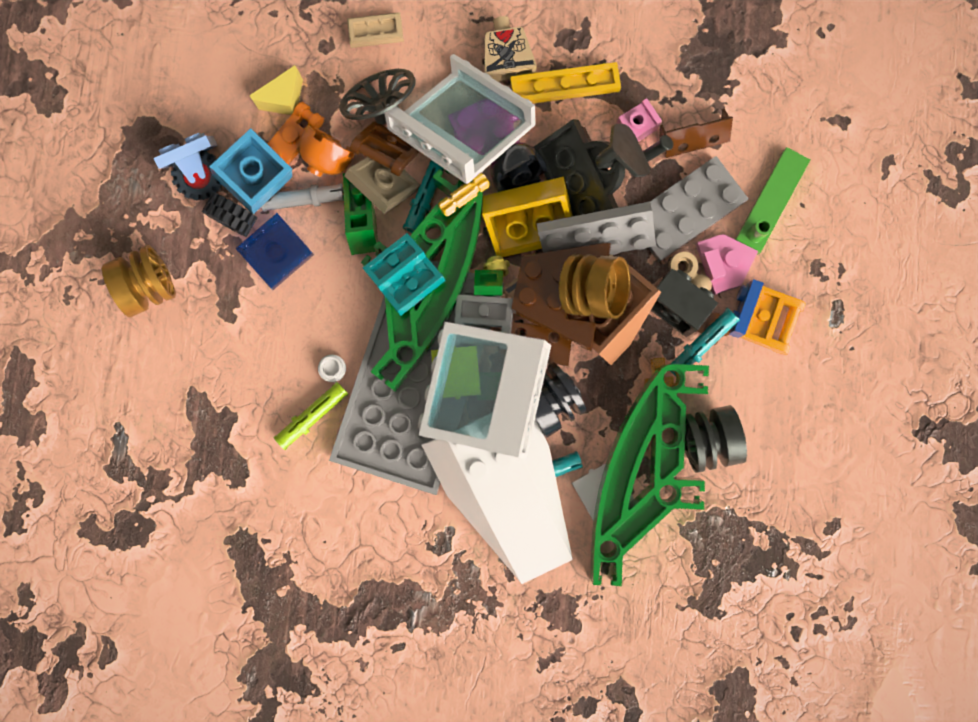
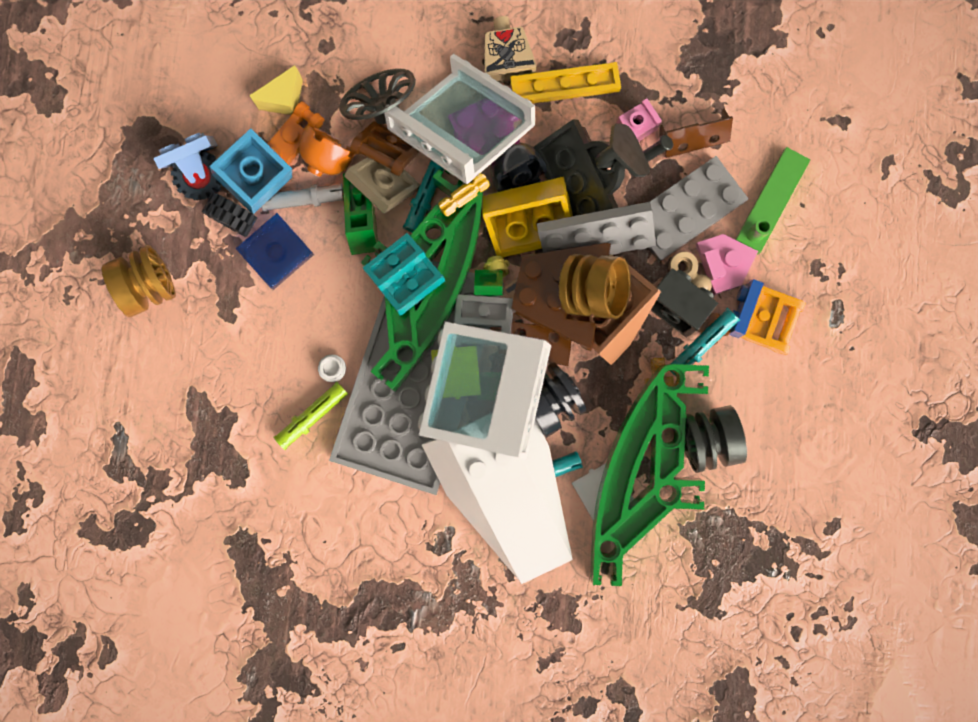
tan plate [347,12,404,48] -> none

